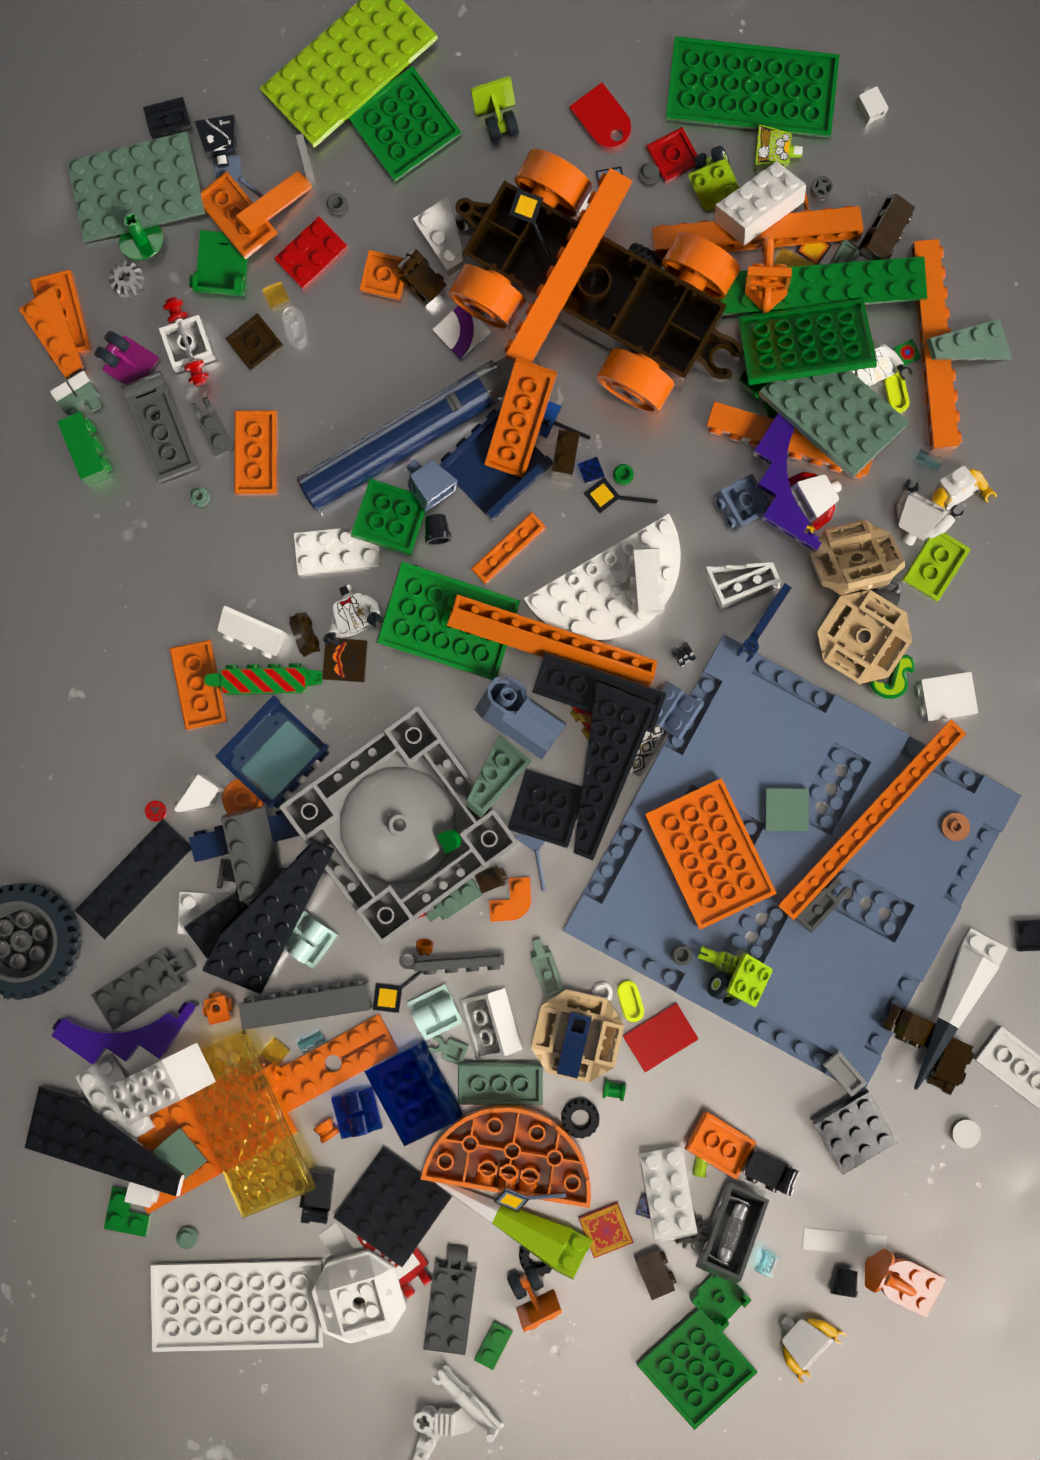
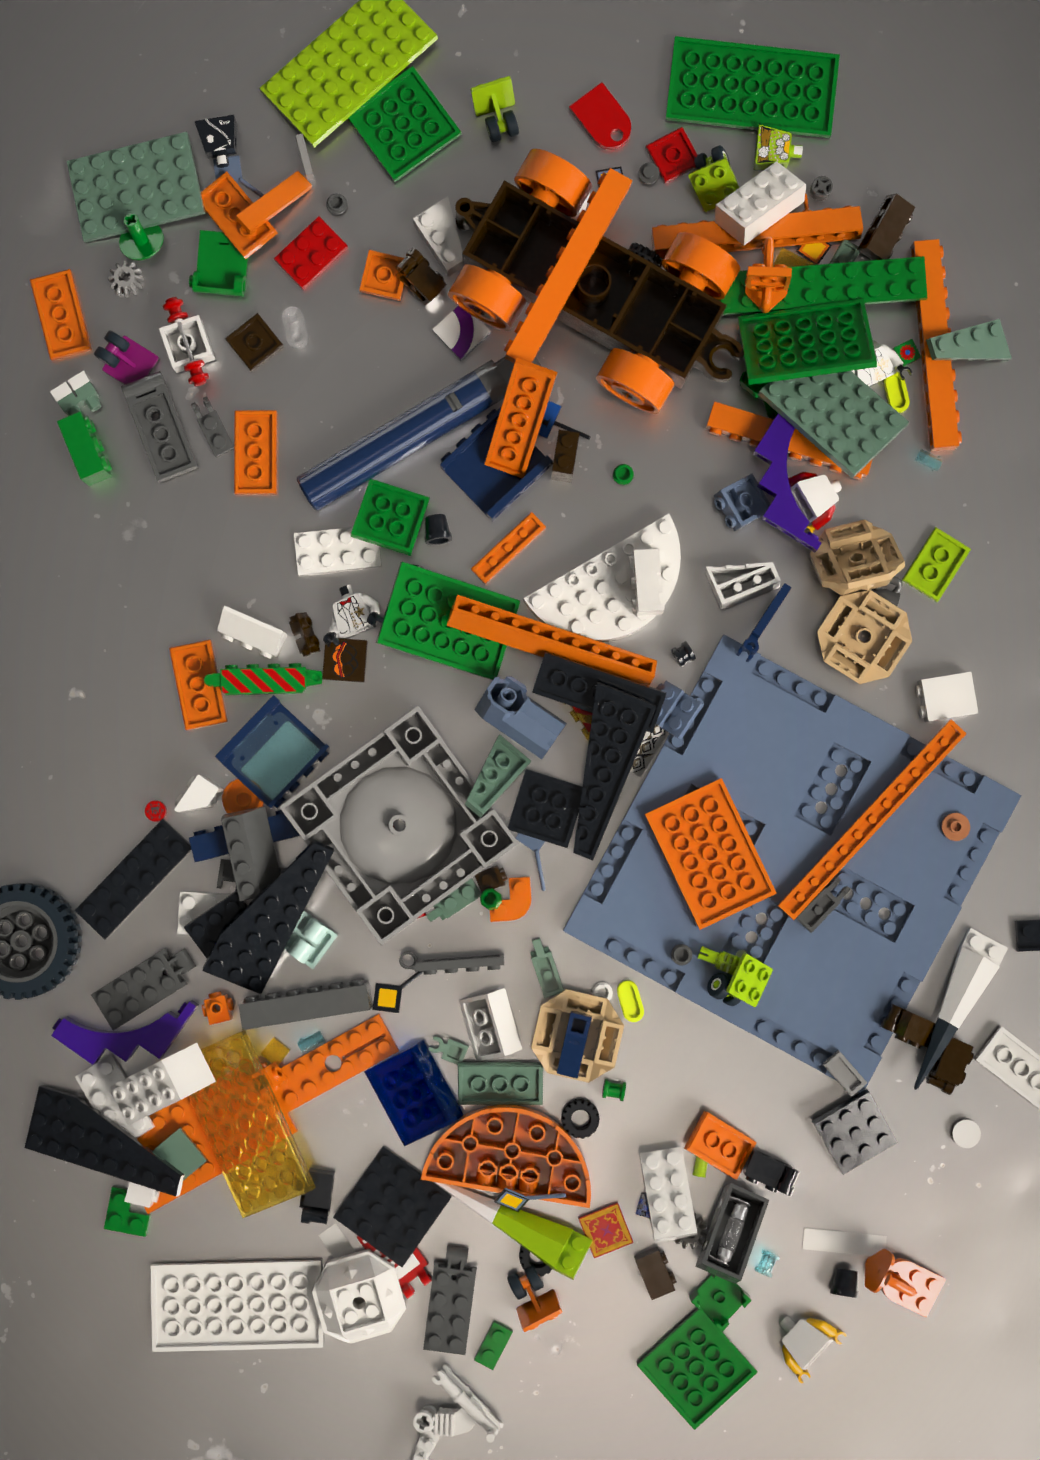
orange wing [19,286,84,379] -> none
black plate [143,97,192,138] -> none
sand green plate [176,1227,198,1249] -> none
sand green plate [189,487,210,507] -> none
clear yellow tile [262,281,290,310] -> none
orange wheel [313,1117,340,1143] -> none
clear blue plate [331,1086,383,1139] -> none
sand blue torso [407,460,458,512] -> none
light aqua plate [407,984,464,1041] -> none
orange hinge [416,939,433,956] -> none
green tile [436,829,461,854] -> none
piece [509,189,551,260] -> none
clear blue tile [578,457,605,484] -> none
piece [583,477,658,513] -> none
red tile [623,1003,699,1072] -> none
sand green tile [765,788,809,831] -> none
white brick [855,86,889,124] -> none
animal [867,655,915,700] -> none
white torso [896,479,964,546] -> none
torso [932,465,997,526] -> none
none -> green tile [480,888,502,910]

